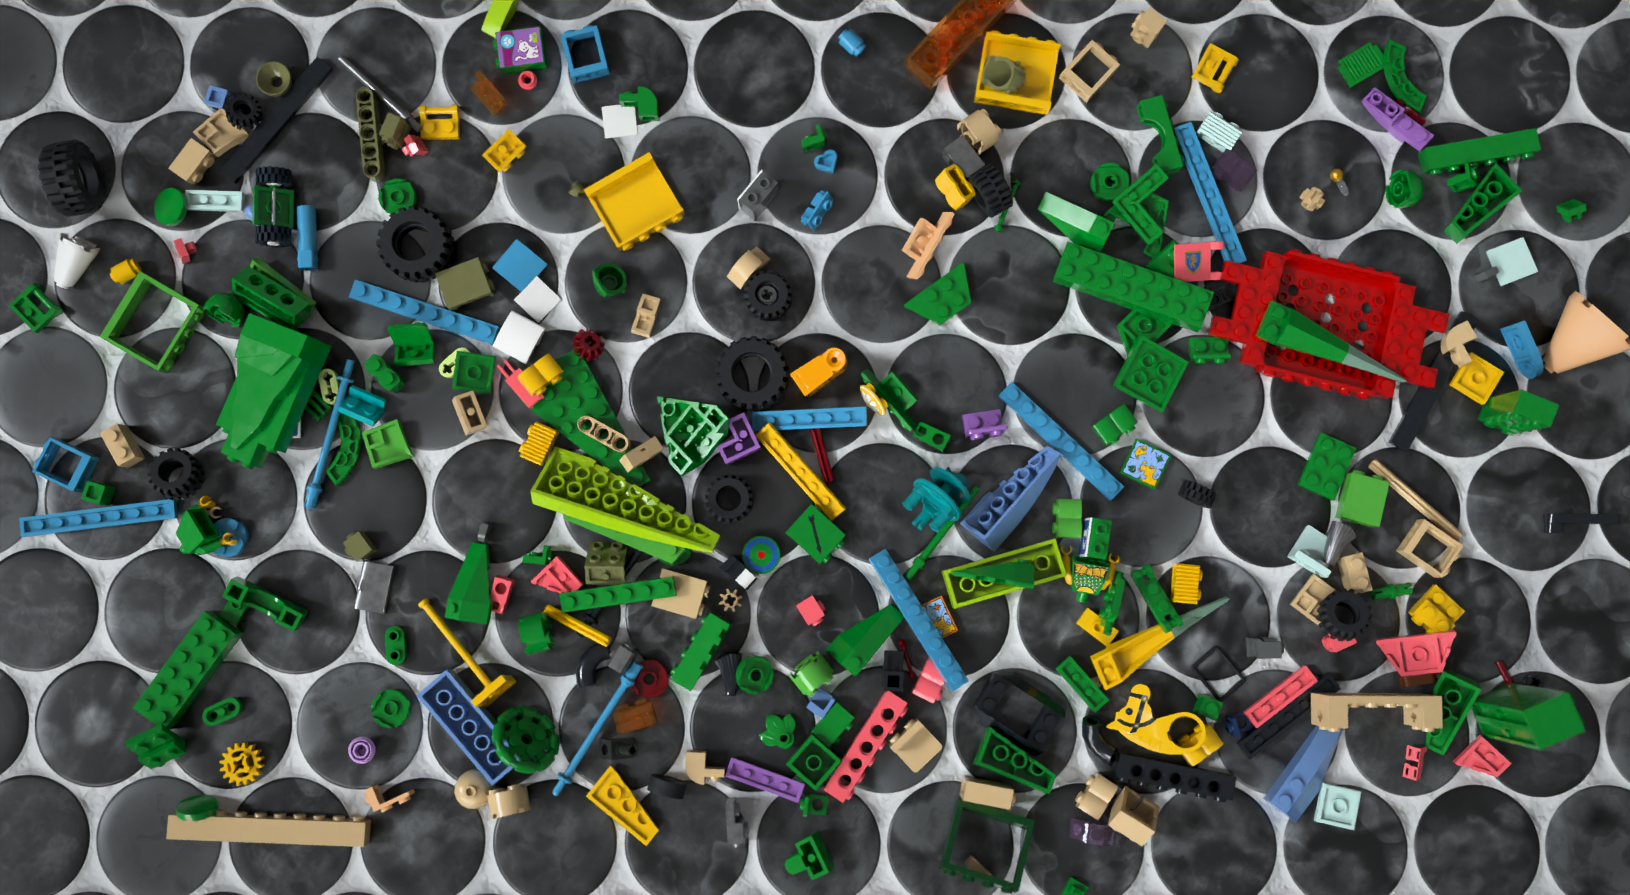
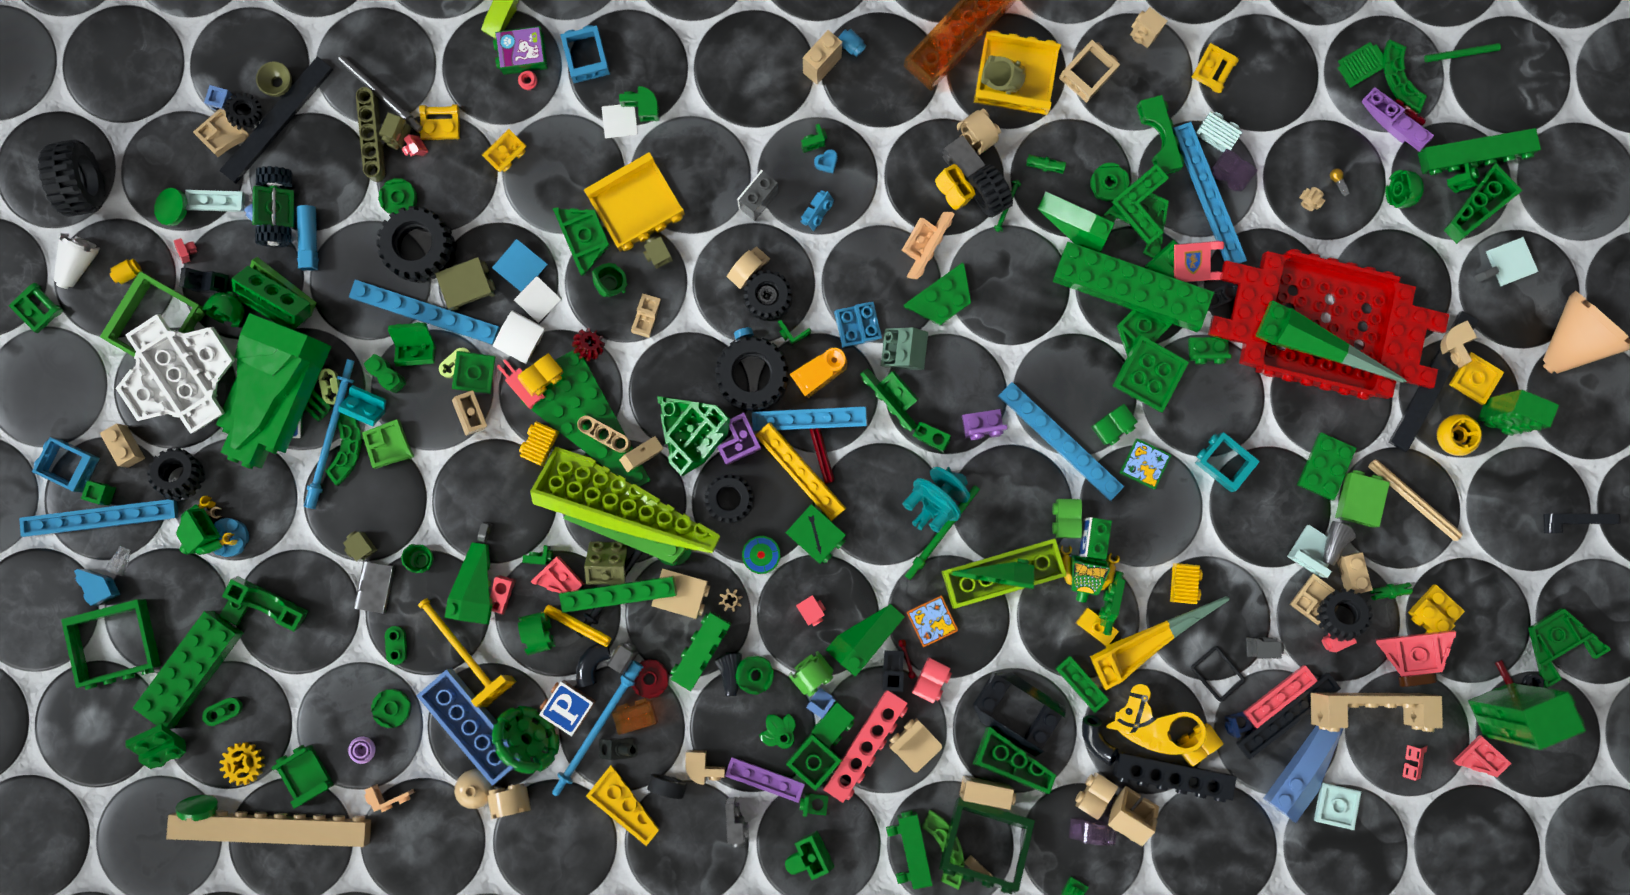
tan brick [168,138,217,186] -> none
clear orange bracket [470,70,508,116] -> none
olive hinge [568,181,585,198] -> none
black leg [720,554,758,590] -> none
yellow dish [860,383,888,416] -> none
dark azure plate [869,549,969,692] -> none
medium blue wedge [960,446,1062,552] -> none
green plate [1130,564,1183,633] -> none
black tyre [1178,480,1217,509] -> none
green brick [1192,694,1223,721] -> none
tan window [1396,519,1463,578] -> none
green wedge [1425,670,1482,756] -> none
dark azure tile [1500,320,1544,379] -> none
green tile [1556,199,1587,223] -> none
none -> green window [61,599,161,690]
none -> dark azure slope [74,569,120,606]
none -> clear cone [107,546,131,576]
none -> white plate [116,314,235,434]
none -> black brick [179,267,229,294]
none -> green panel [271,745,334,809]
none -> green hair [401,544,434,573]
none -> piece [539,680,596,736]
none -> green wing [553,208,610,276]
none -> olive brick [643,236,673,269]
none -> dark azure tile [734,327,754,341]
none -> green bracket [778,320,811,346]
none -> tan brick [803,30,842,85]
none -> dark azure slope [834,302,882,348]
none -> sand green slope [881,327,928,370]
none -> green brick [886,810,933,890]
none -> bright green tile [922,809,964,890]
none -> green pin [1026,154,1066,174]
none -> teal window [1195,432,1260,492]
none -> green bar [1424,43,1501,63]
none -> yellow wheel [1437,414,1482,456]
none -> green wing [1528,608,1611,688]

